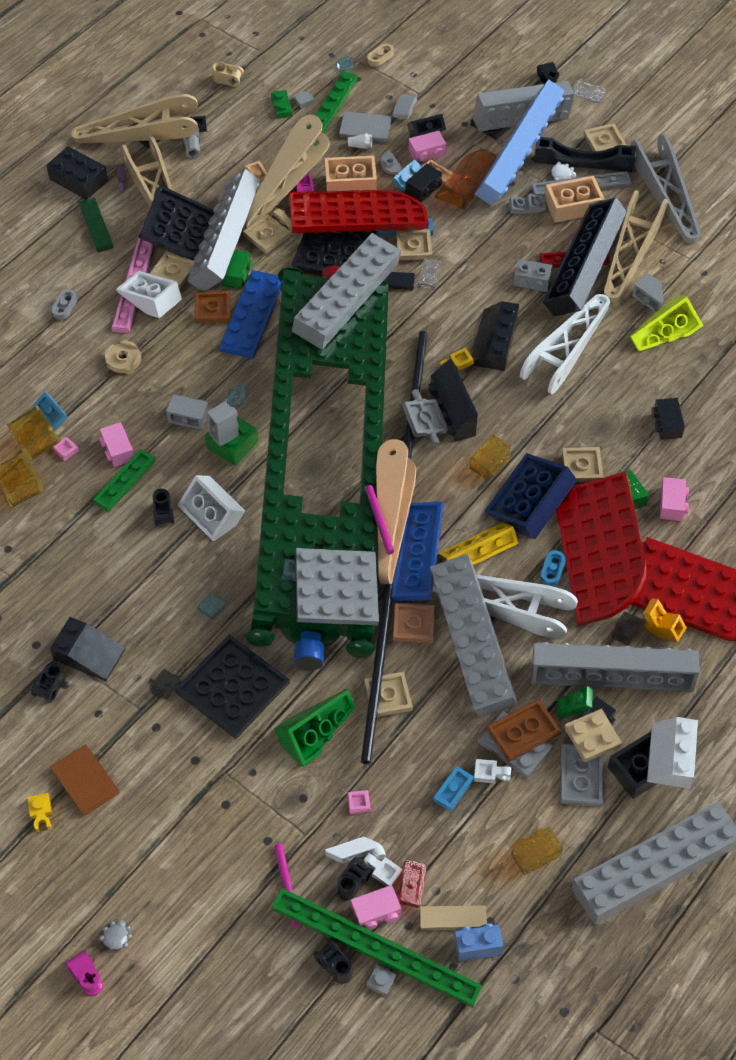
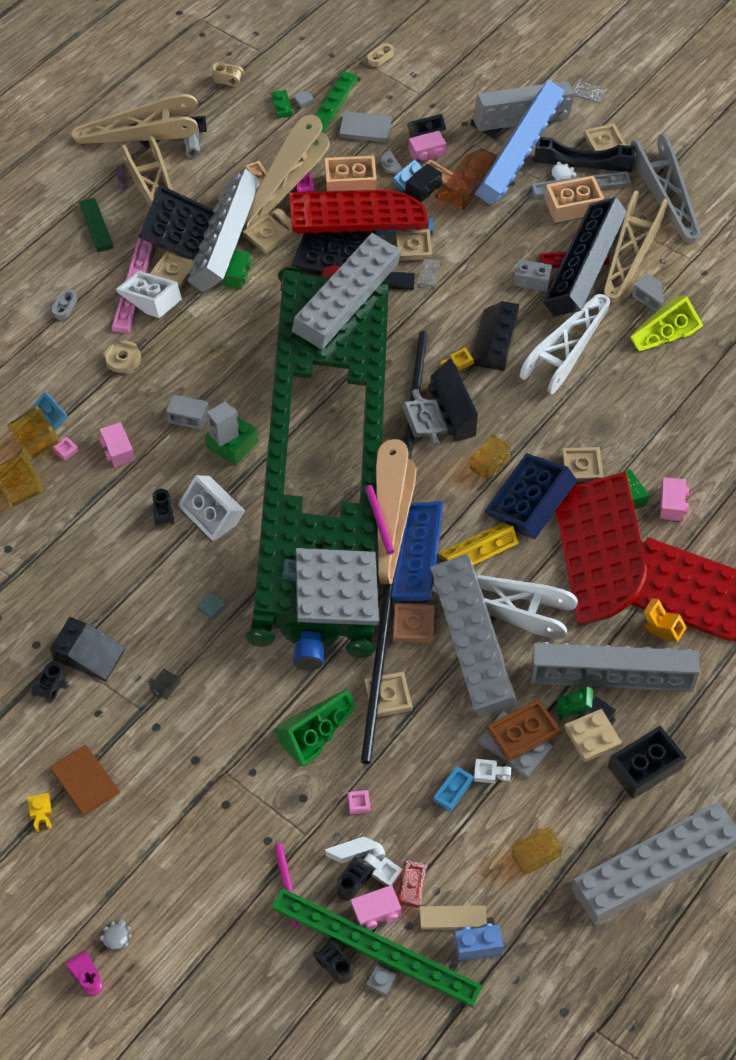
black brick [46,146,108,200] -> none
green plate [93,449,156,513] -> none
black plate [175,634,290,739] -> none
dark orange plate [195,291,231,323] -> none
blue plate [219,270,281,359] -> none
clear light blue plate [226,384,246,407] -> none
clear light blue tile [338,56,353,71] -> none
white cone [348,133,372,149] -> none
light grey slope [393,94,417,120] -> none
light grey slope [509,194,546,214] -> none
black piece [537,62,559,84] -> none
dark azure plate [540,550,565,587] -> none
light grey tile [560,744,603,807] -> none
clear smoke bracket [612,611,642,645] -> none
white slope [647,717,698,789] -> none
black brick [651,398,685,440] -> none

